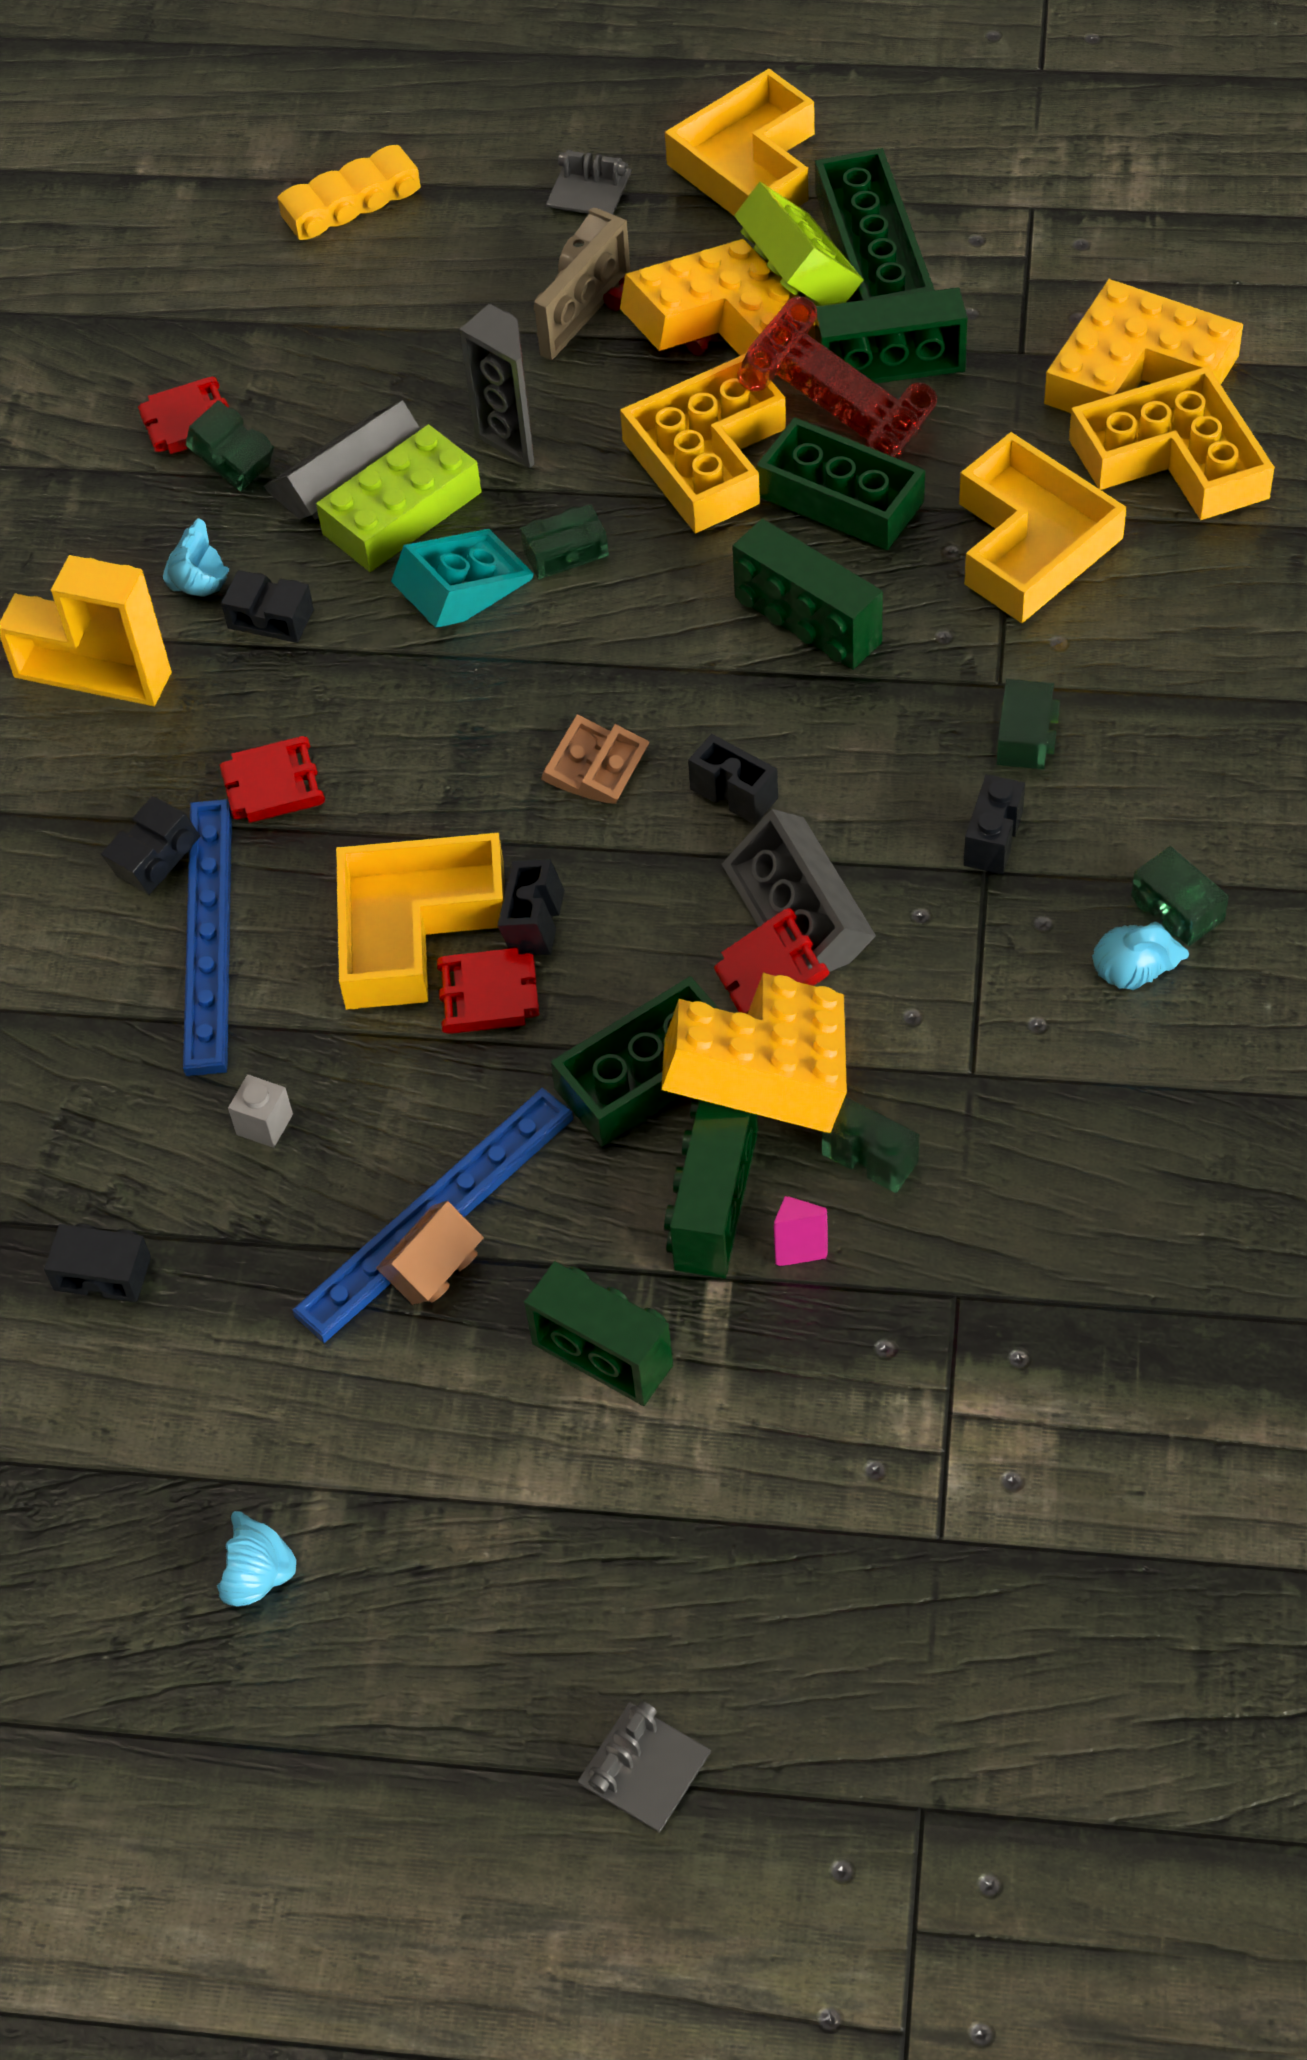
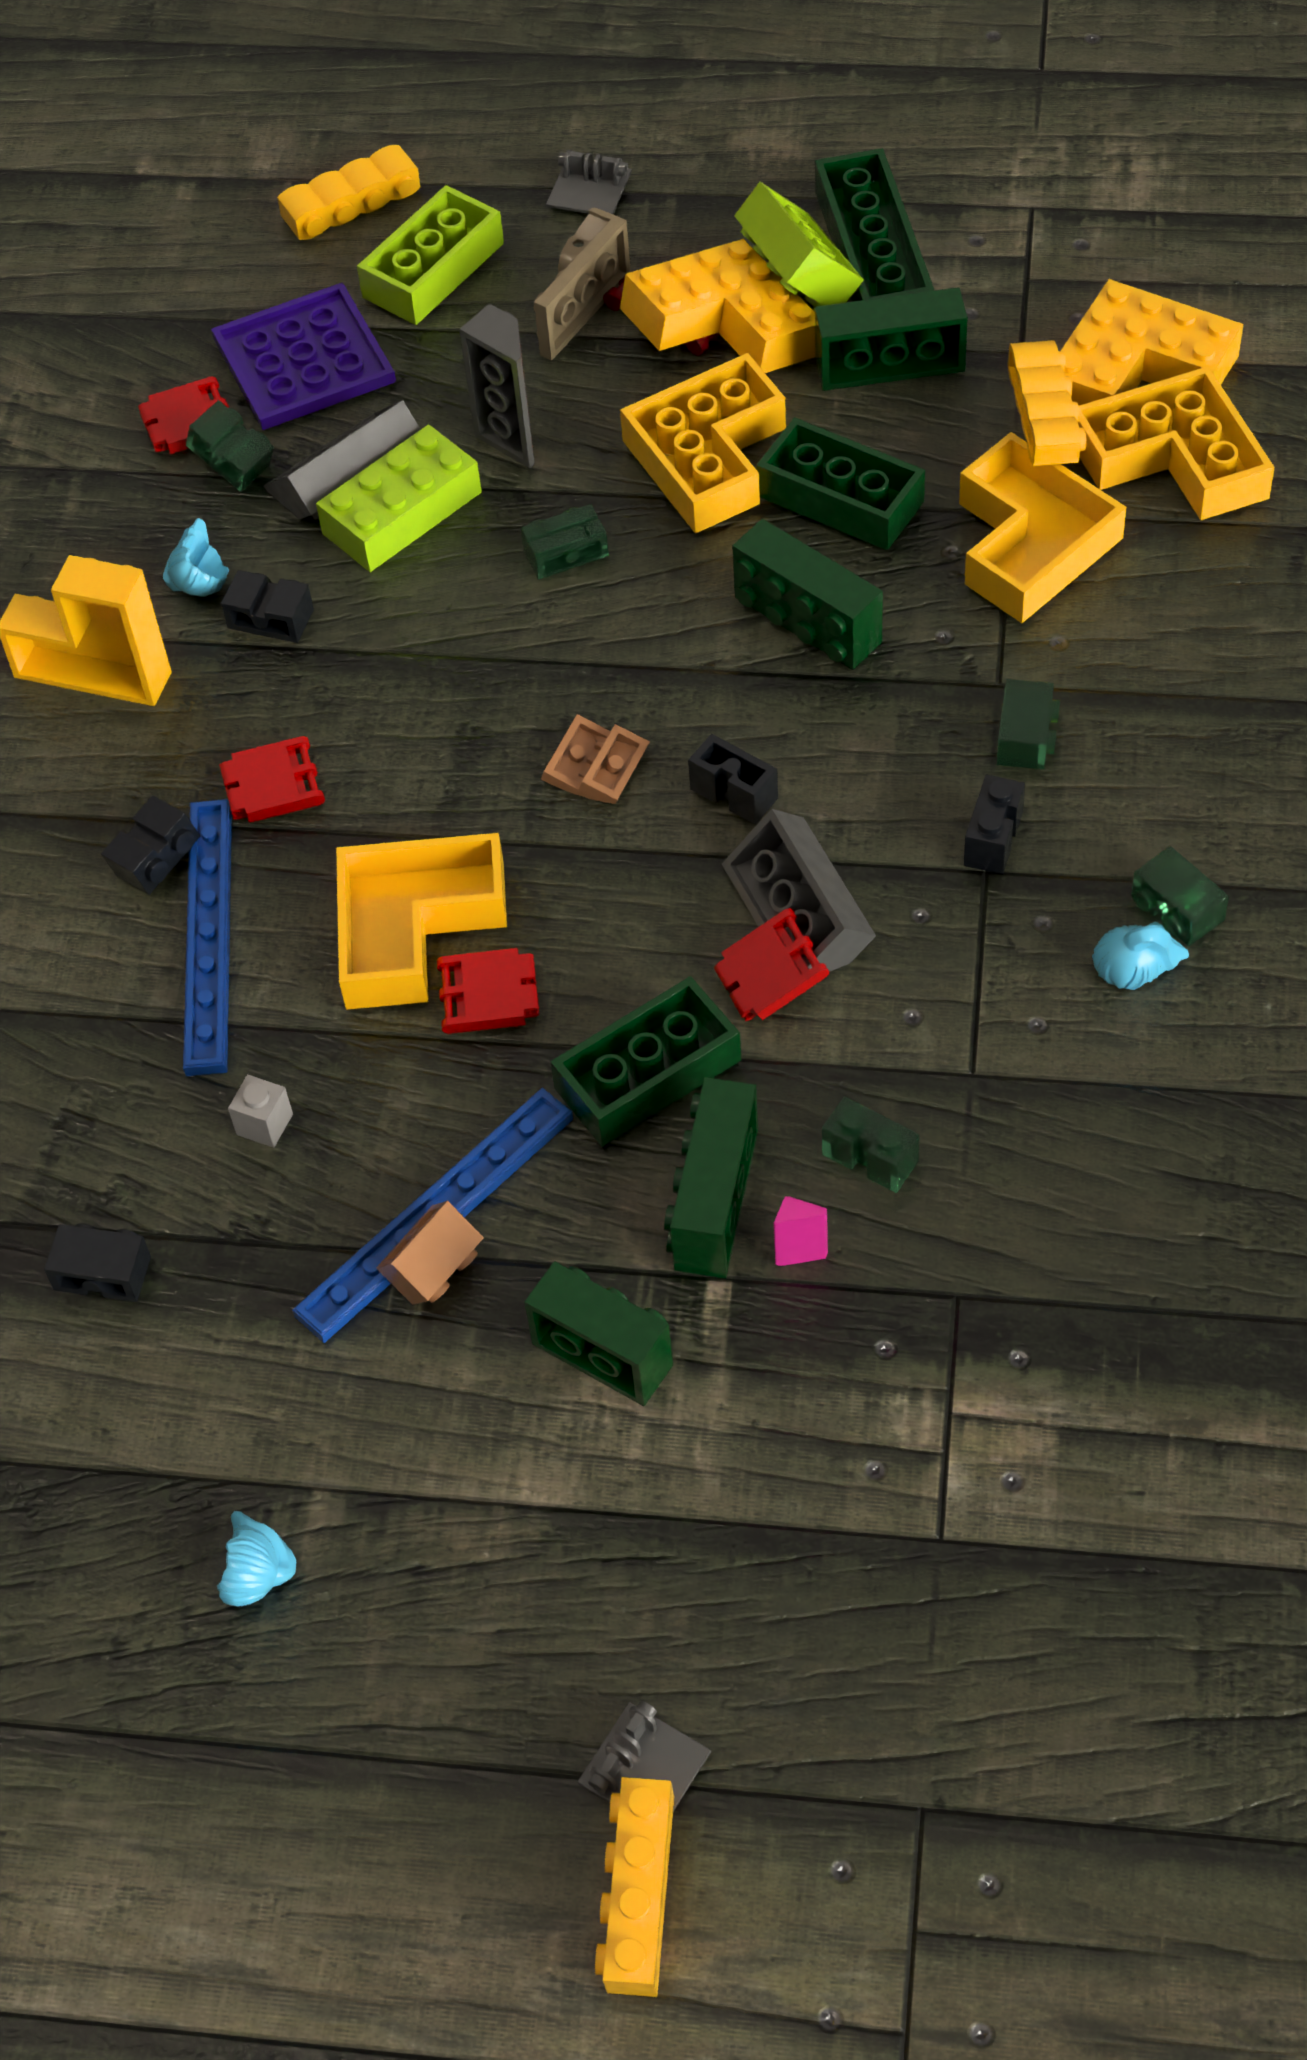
teal slope [391,529,534,628] -> none
black brick [497,859,565,955] -> none
yellow piece [661,973,847,1133] -> none
yellow piece [665,69,815,216] -> none
clear red beam [737,296,937,459] -> none
none -> dark purple plate [211,282,396,430]
none -> lime brick [357,185,504,325]
none -> yellow brick [595,1777,674,1997]
none -> yellow brick [1007,340,1086,466]

